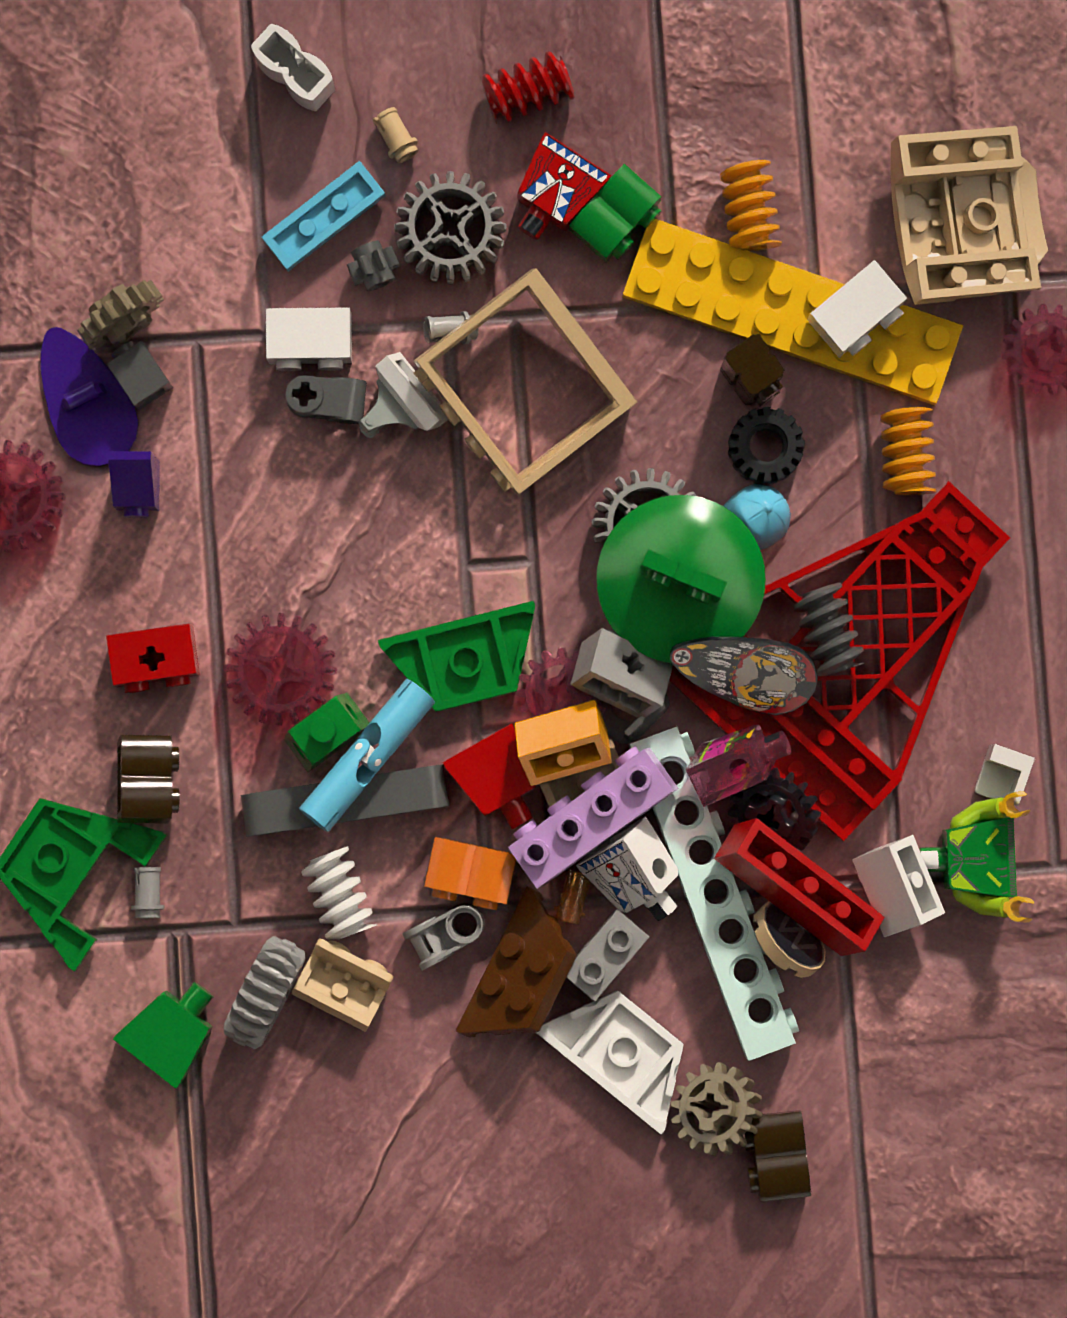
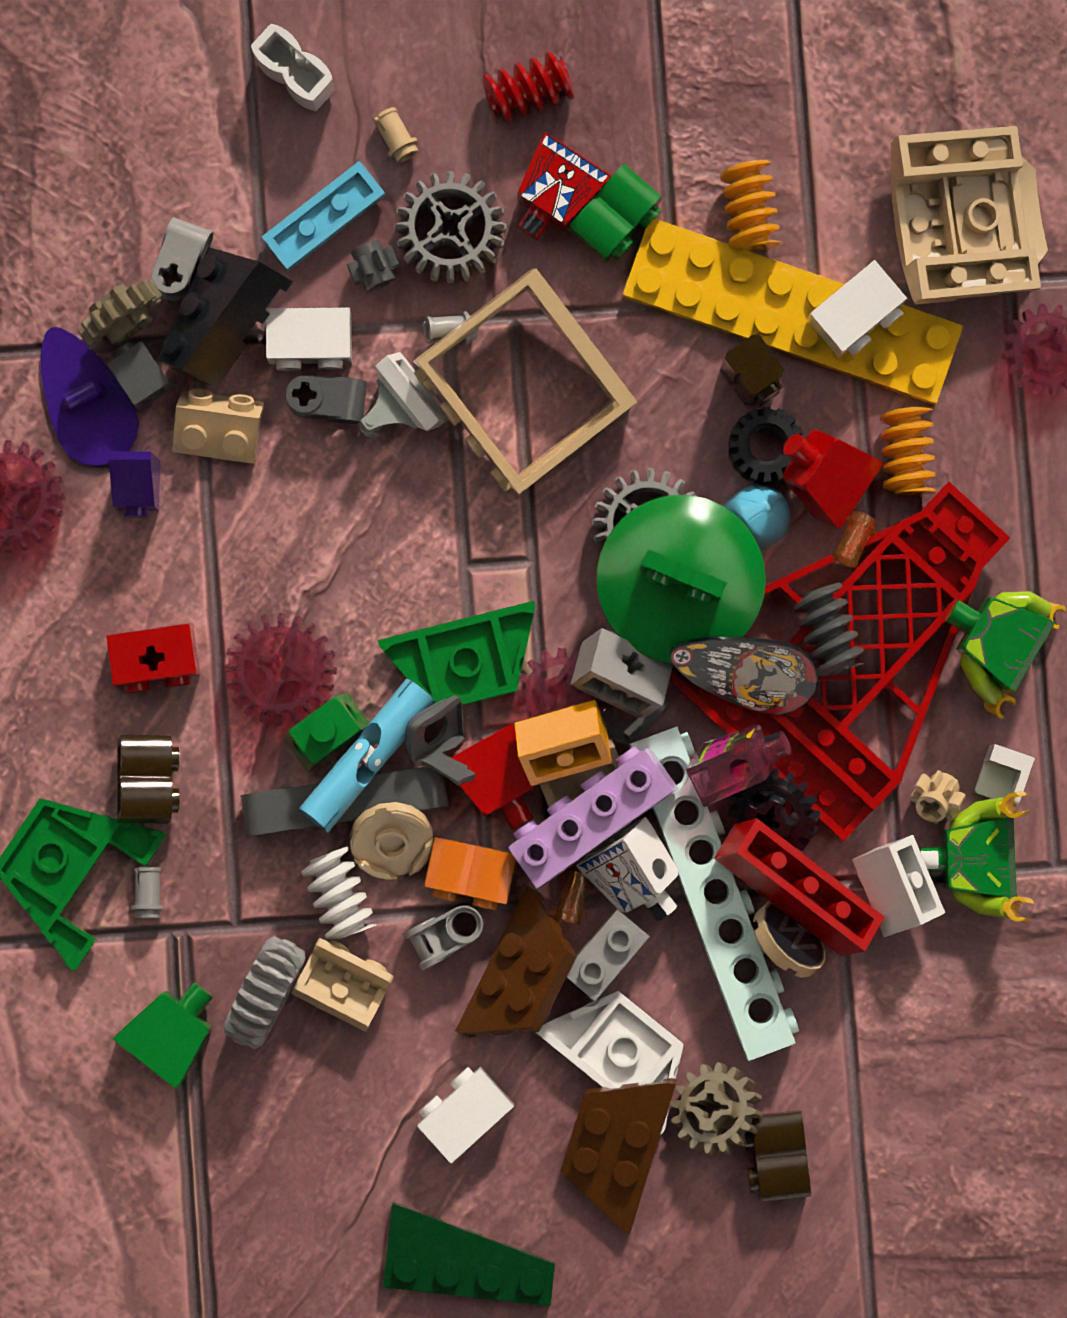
none -> light grey piece [152,217,214,303]
none -> black wedge [157,247,293,388]
none -> tan bracket [172,388,264,464]
none -> tan tile [350,802,433,880]
none -> dark green wing [383,1201,555,1306]
none -> dark grey piece [405,695,476,785]
none -> white brick [417,1066,514,1163]
none -> reddish brown wing [561,1078,677,1233]
none -> red torso [783,429,884,529]
none -> clear orange pin [832,511,877,568]
none -> tan gear [910,770,966,824]
none -> torso [945,591,1066,719]

